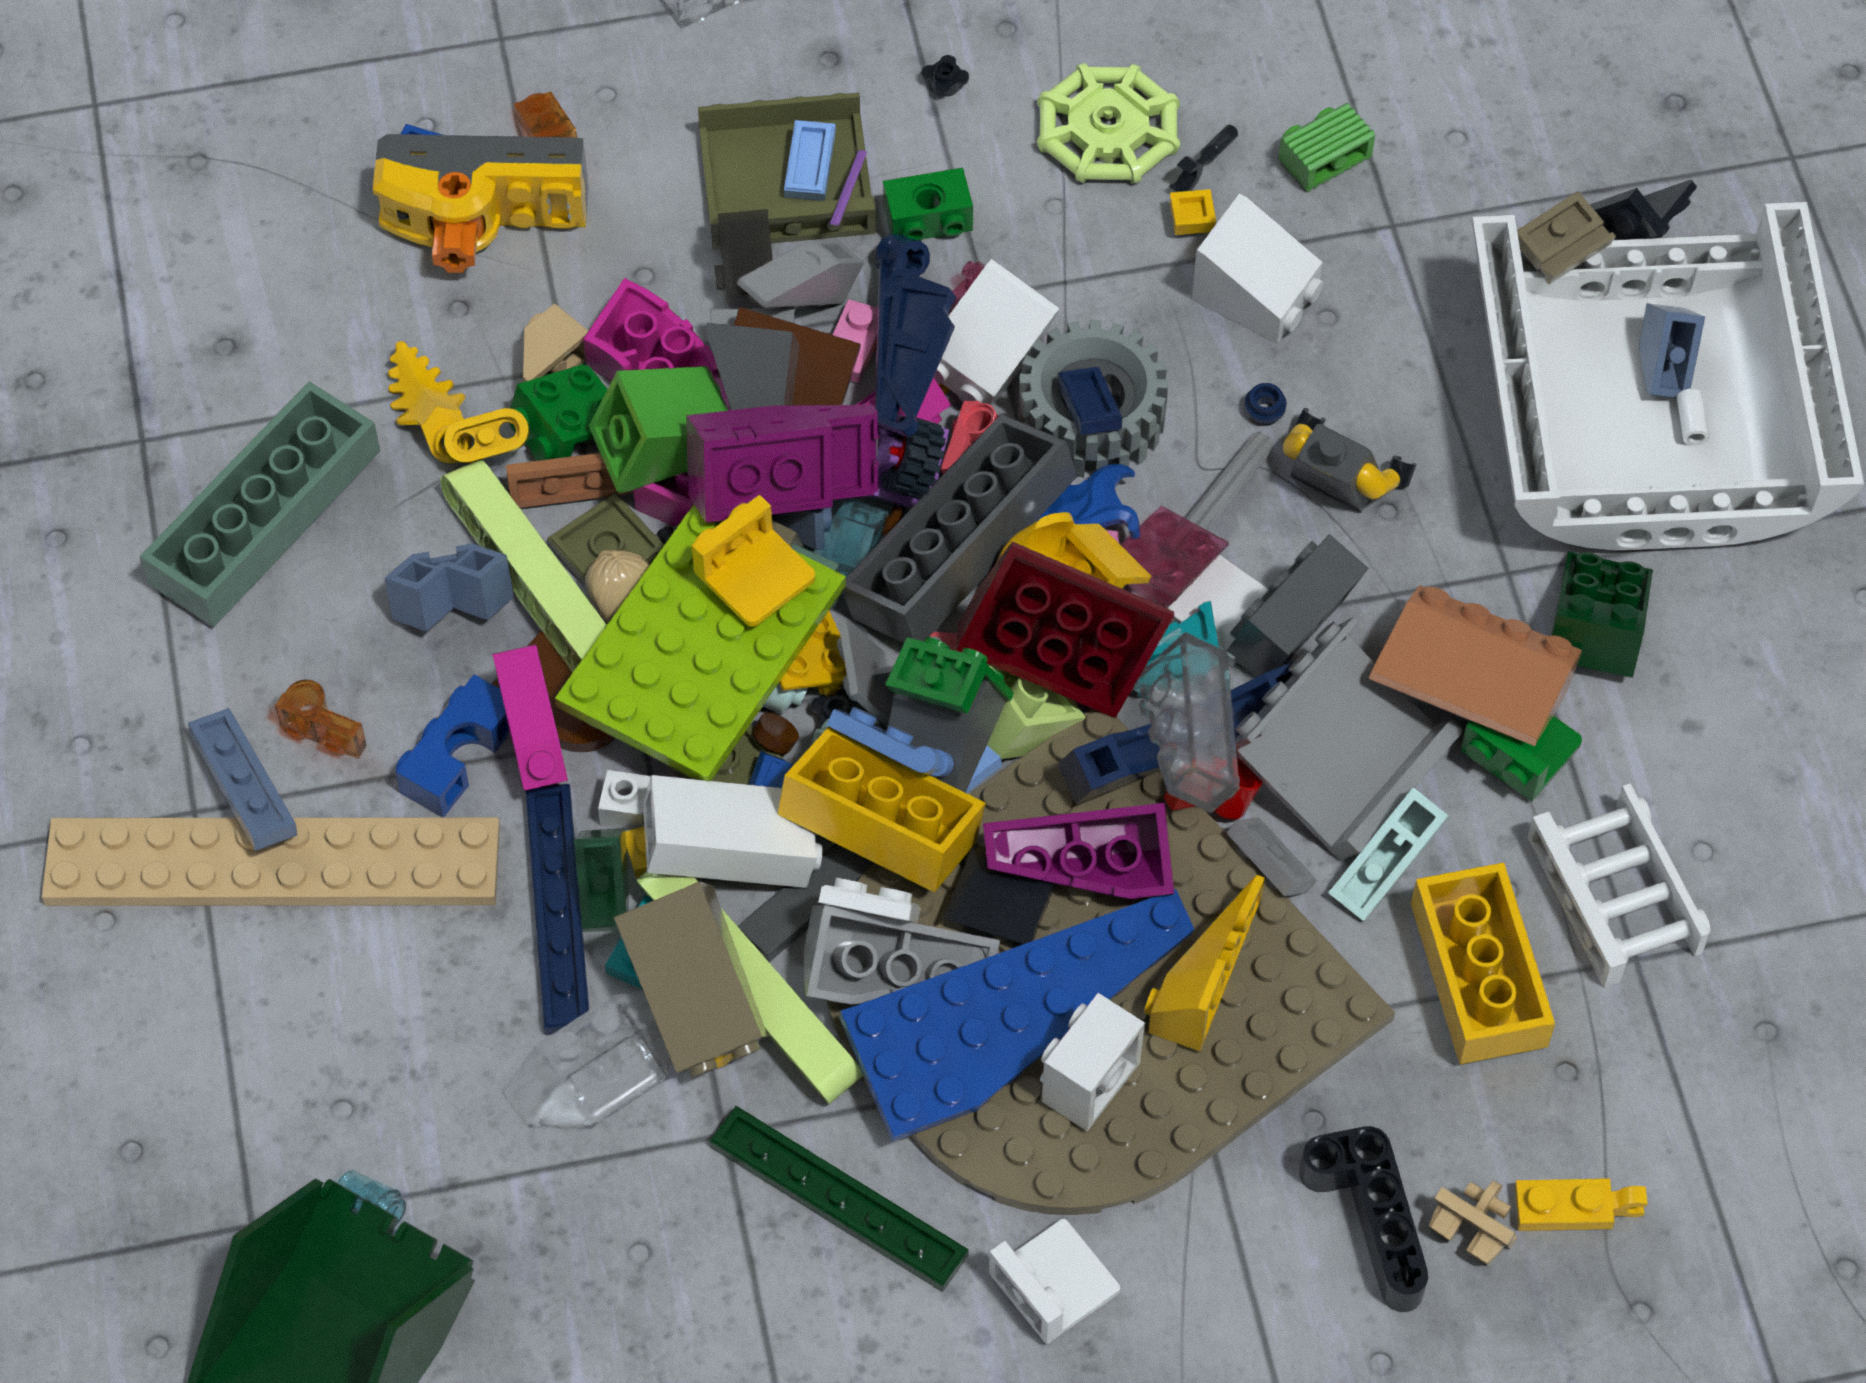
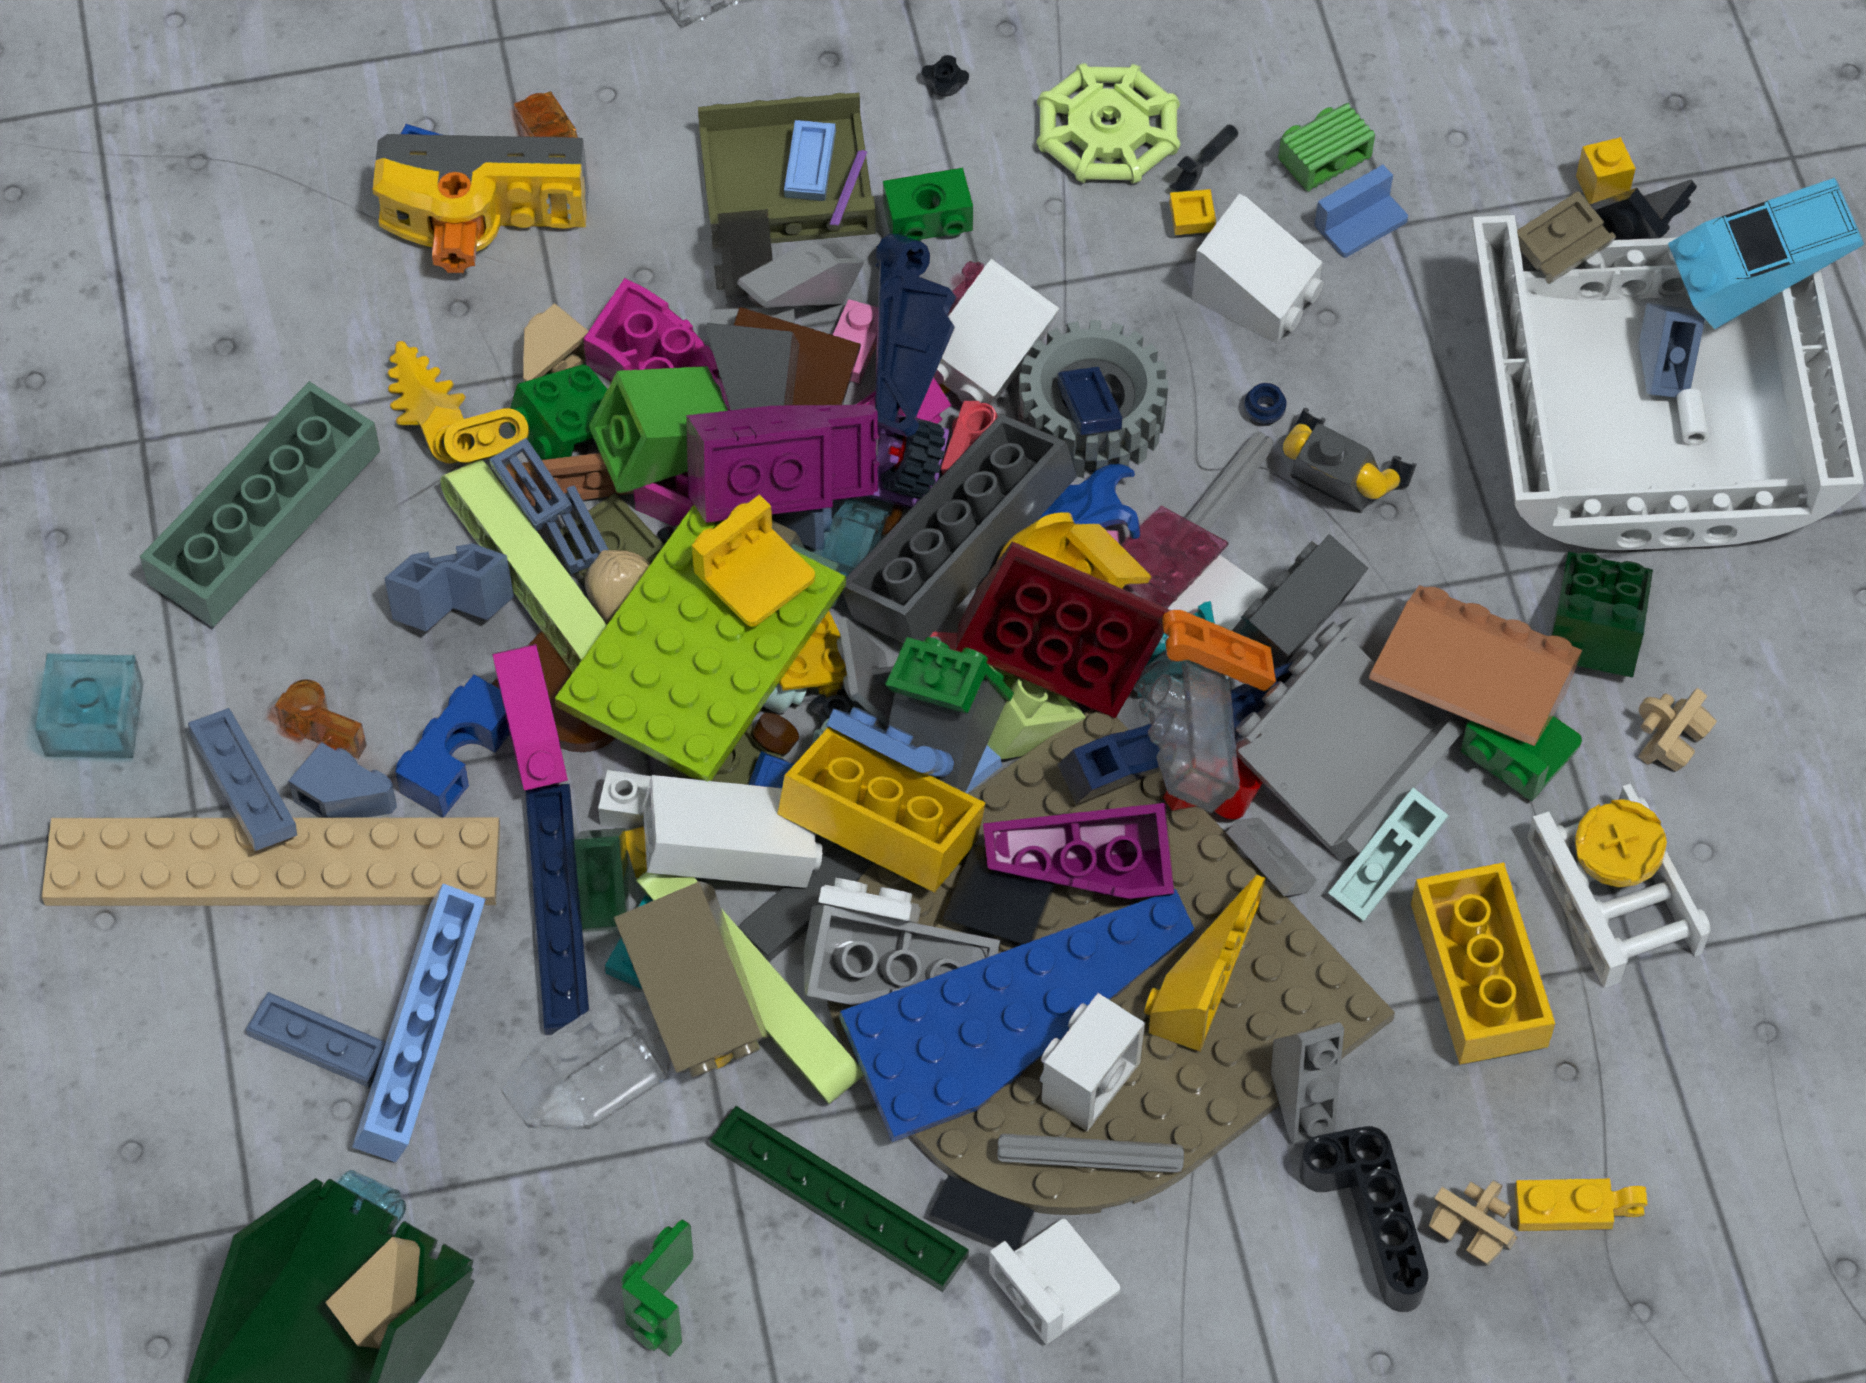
none -> clear light blue brick [35,653,144,759]
none -> sand blue tile [246,992,386,1088]
none -> sand blue slope [288,742,397,818]
none -> tan slope [325,1237,420,1349]
none -> light blue brick [352,884,486,1162]
none -> sand blue tile [489,438,572,531]
none -> sand blue tile [535,485,609,574]
none -> green bracket [621,1219,694,1357]
none -> black tile [929,1175,1035,1252]
none -> light grey axle [997,1134,1184,1173]
none -> orange plate [1162,610,1276,691]
none -> light grey slope [1271,1022,1344,1143]
none -> medium blue panel [1314,165,1408,258]
none -> yellow tile [1575,799,1667,887]
none -> yellow brick [1576,137,1636,204]
none -> tan hips [1638,688,1717,772]
none -> medium azure slope [1668,178,1865,329]

